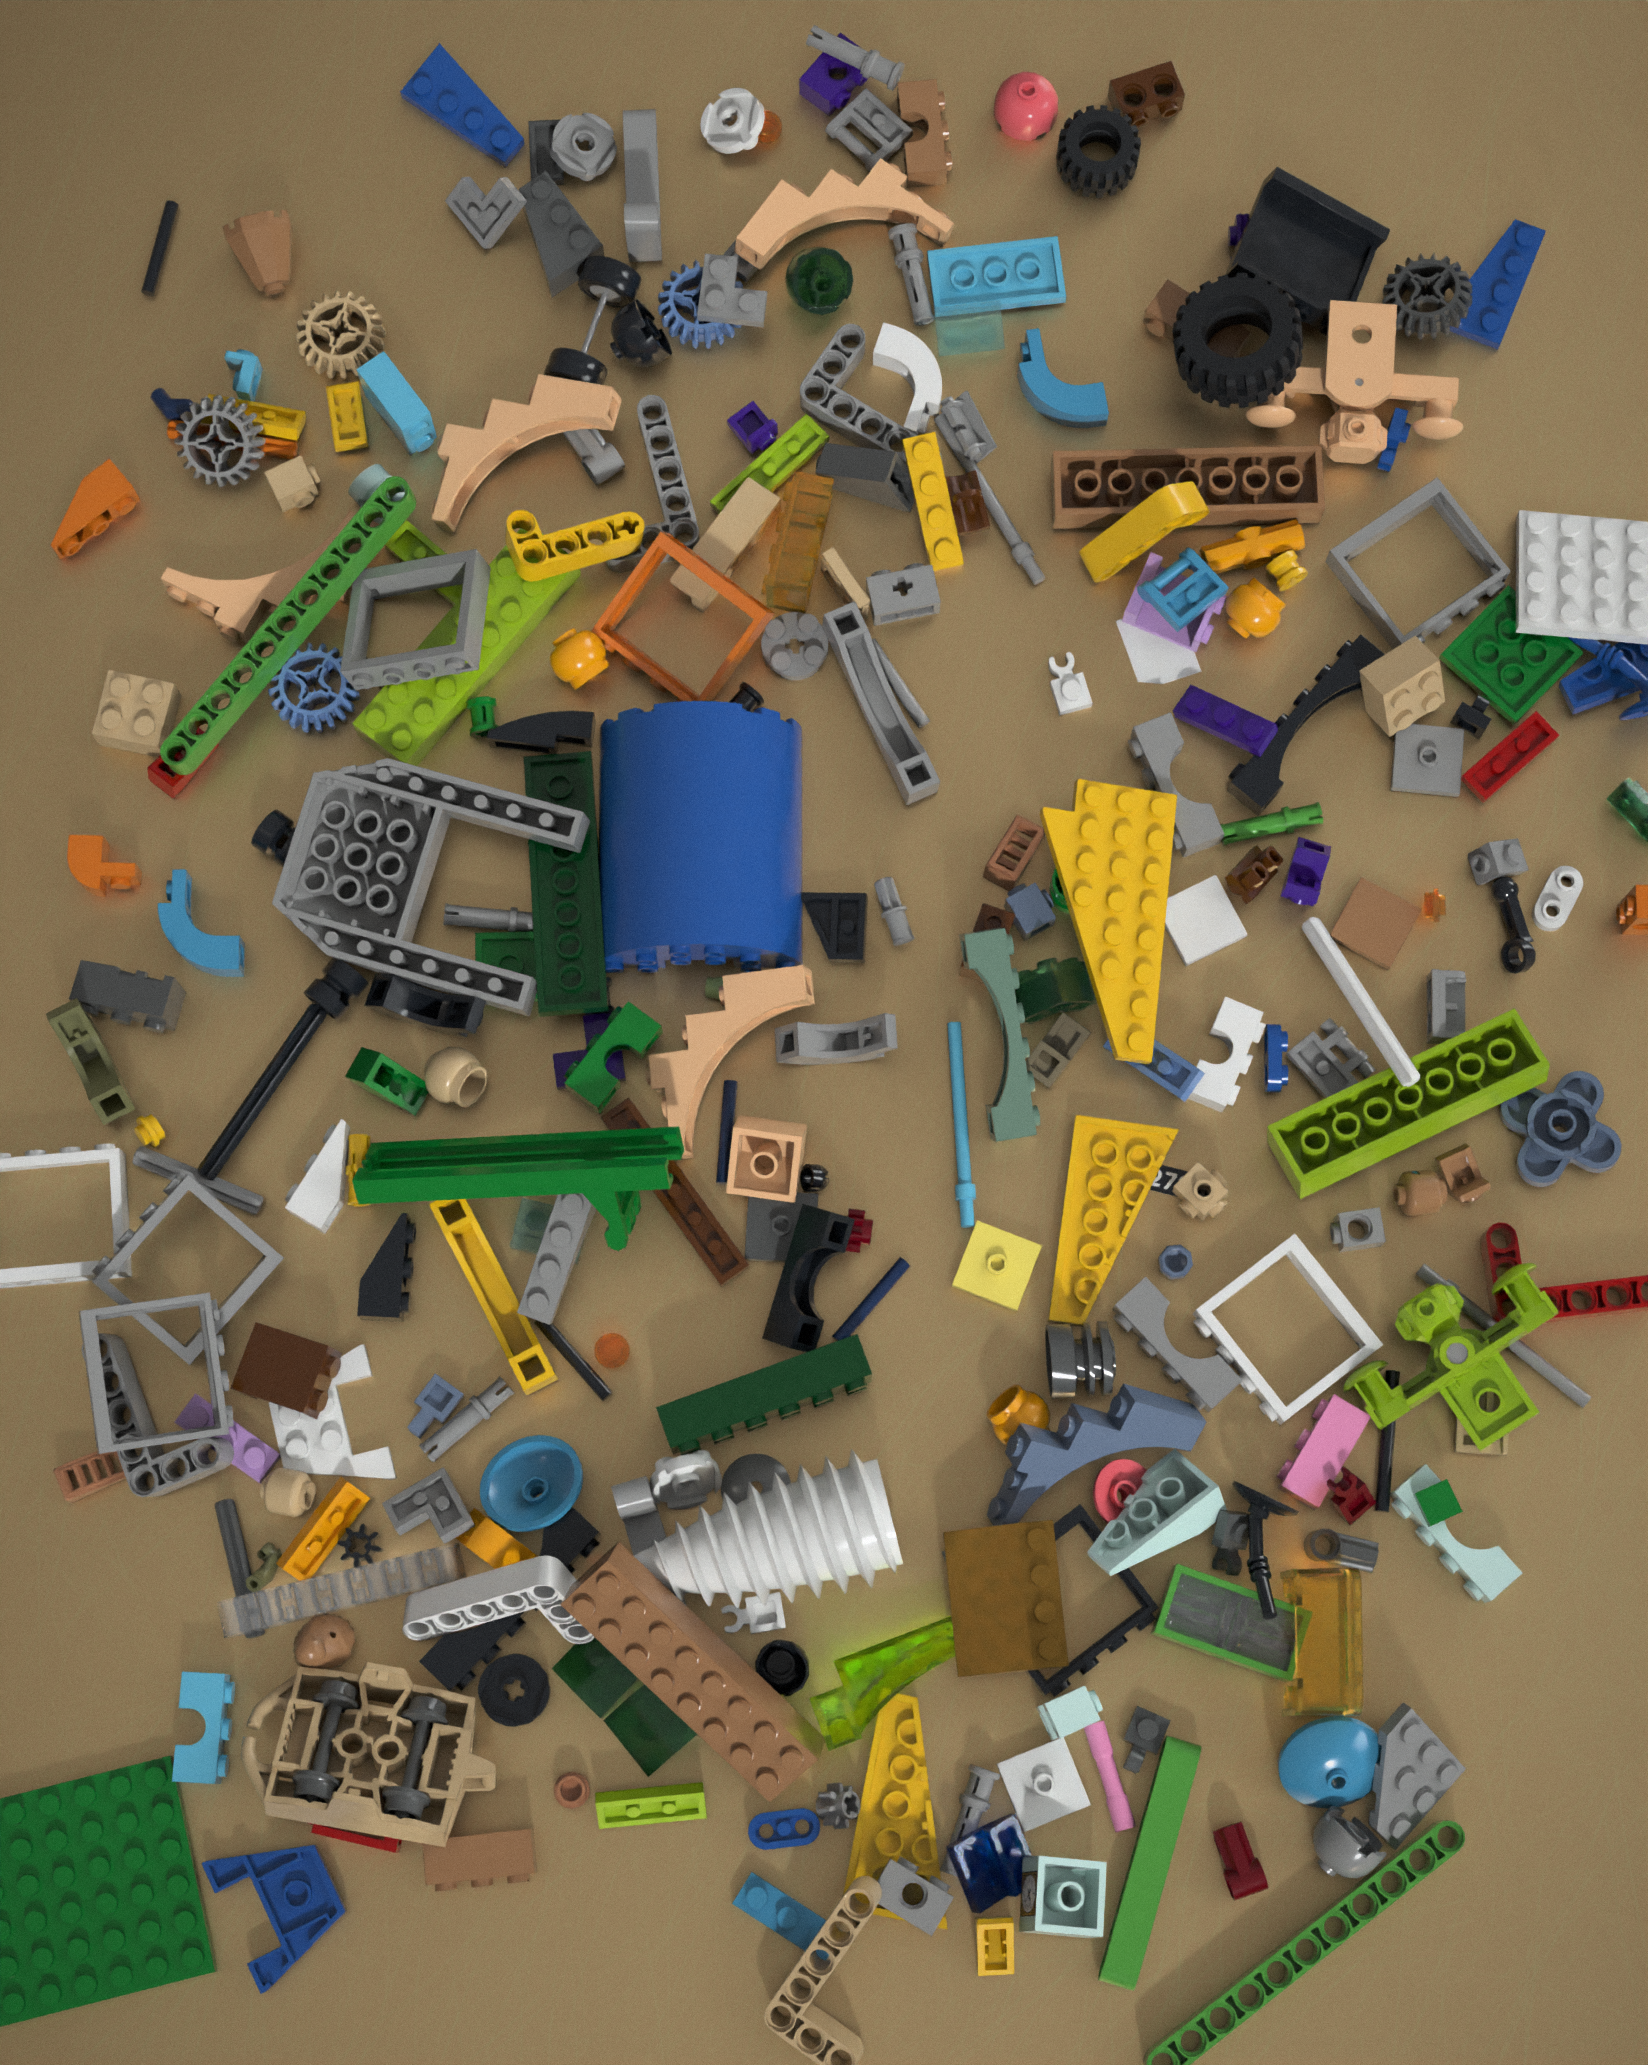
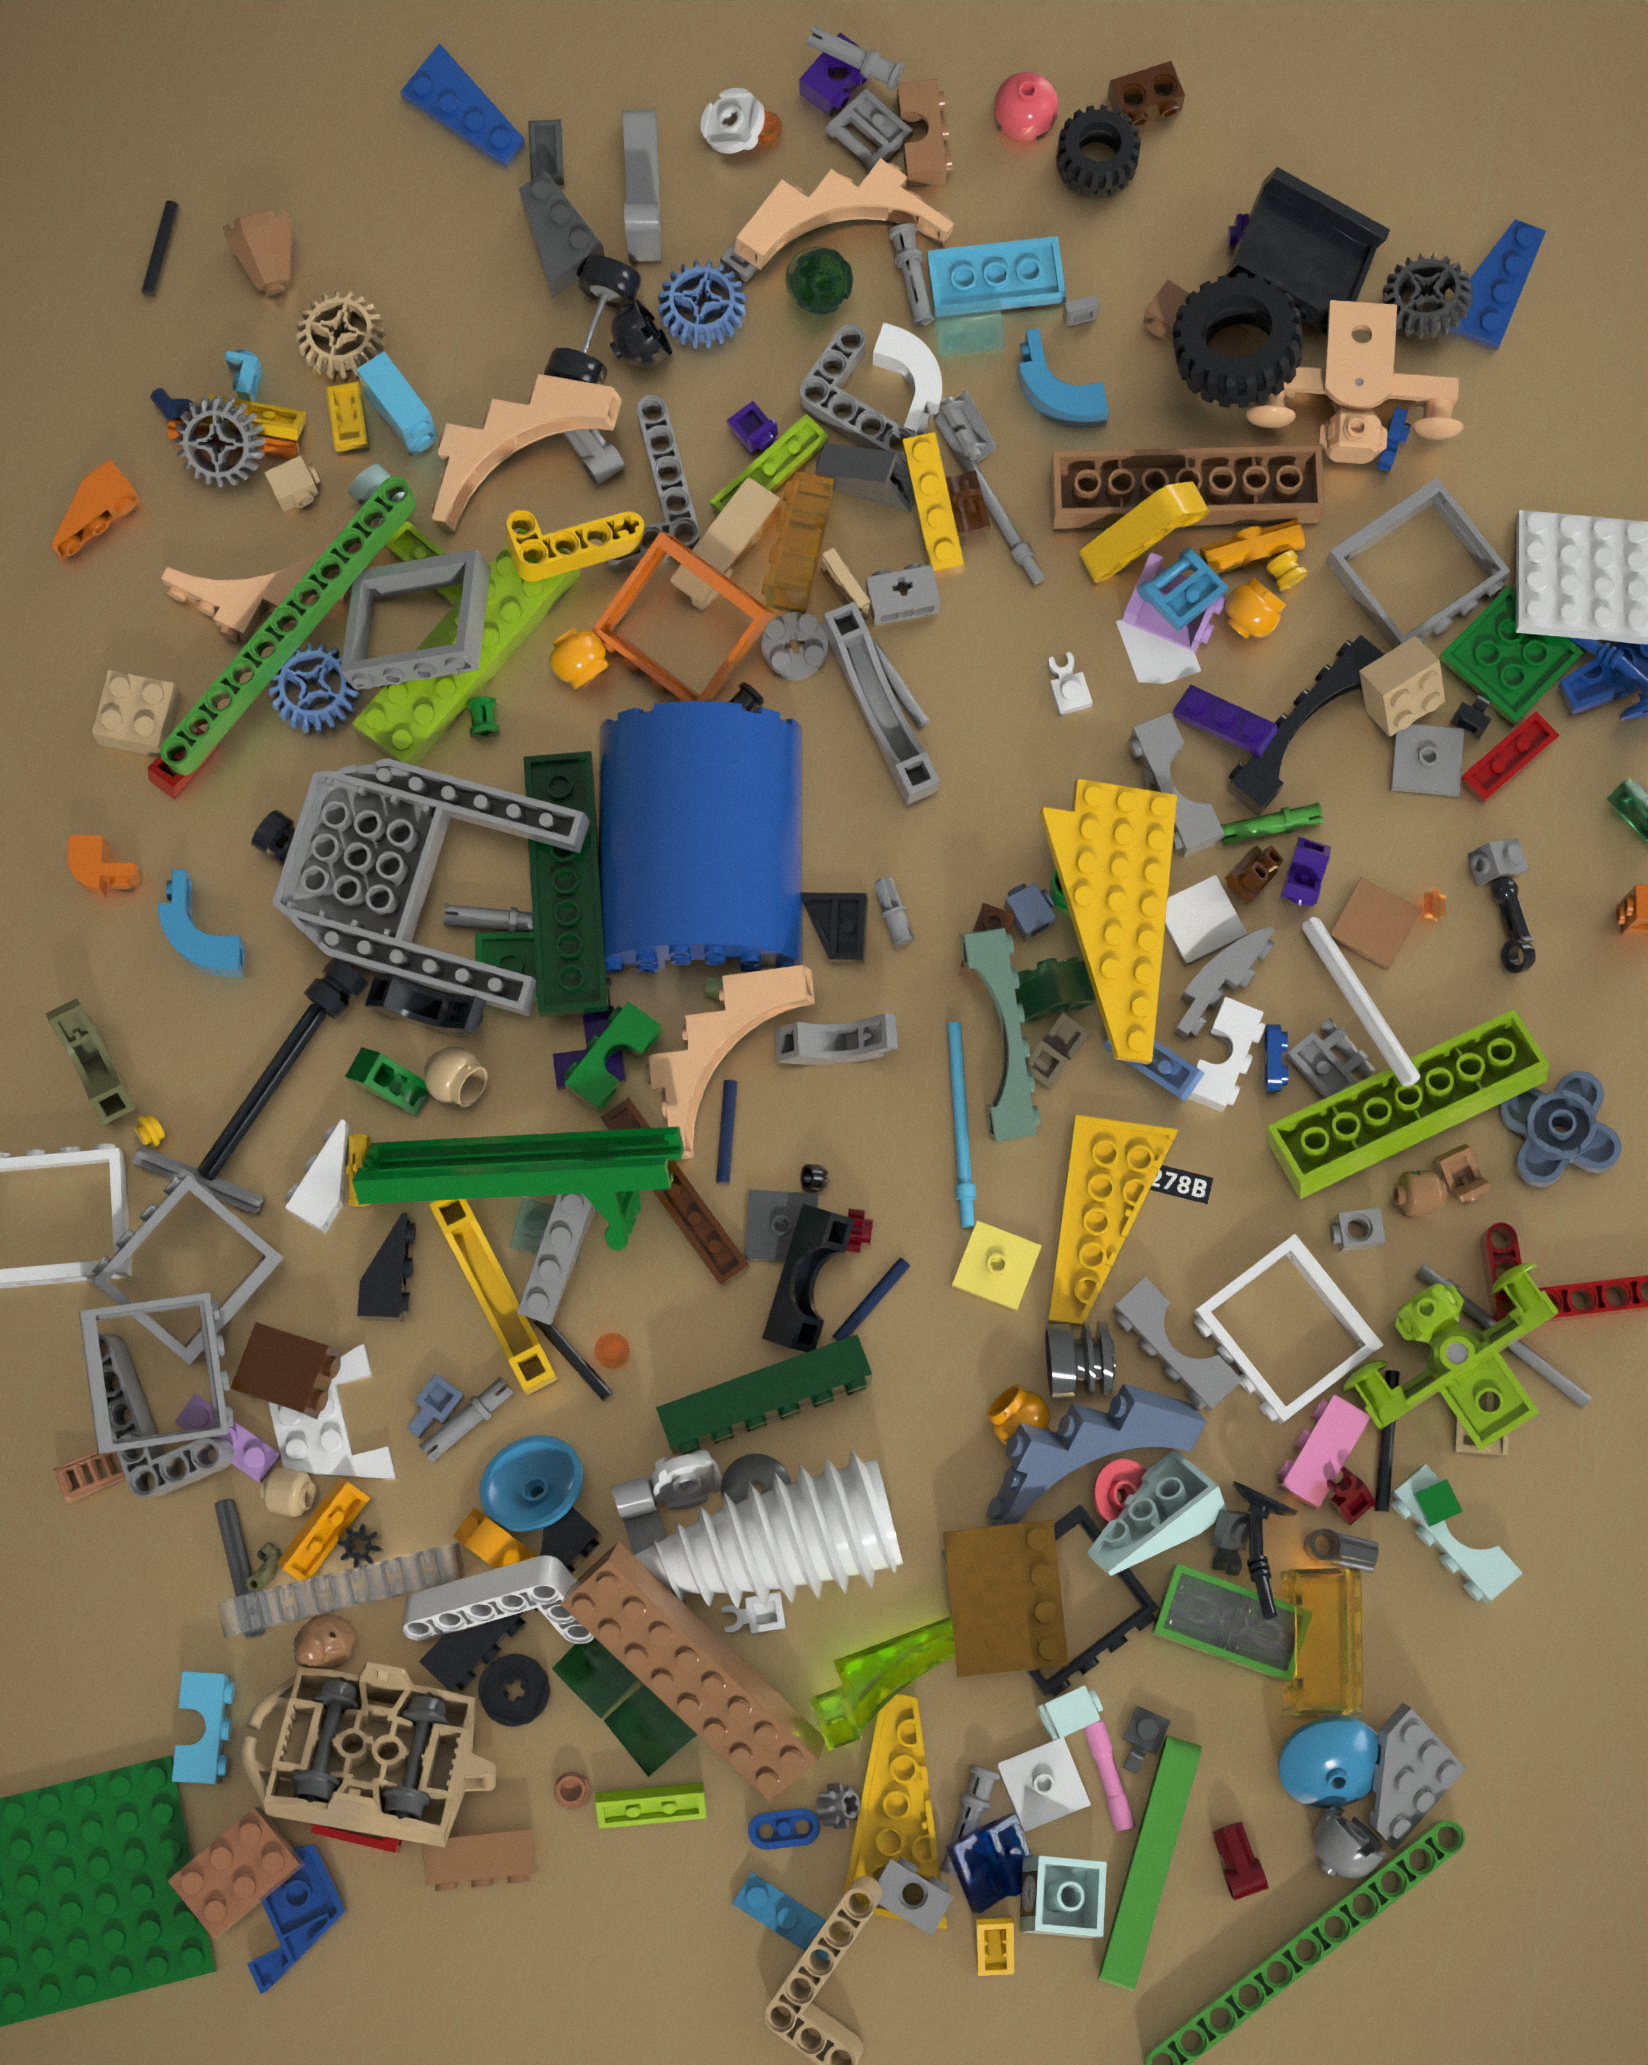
dark grey wedge [69,960,186,1033] -> none
light grey plate [382,1467,475,1544] -> none
light grey plate [445,177,527,249] -> none
black slope [487,711,596,755] -> none
light grey plate [550,113,617,181] -> none
light grey plate [697,253,767,328] -> none
light nougat slope [726,1115,807,1203] -> none
black hair [755,1639,809,1697] -> none
nougat slope [983,814,1045,891] -> none
sand blue tile [1158,1244,1193,1280] -> none
tan brick [1172,1162,1228,1221] -> none
light grey hinge [1427,969,1466,1044] -> none
white plate [1532,866,1583,931] -> none
none -> nougat brick [168,1807,305,1938]
none -> light grey tile [1063,294,1100,327]
none -> light grey slope [1174,927,1275,1041]

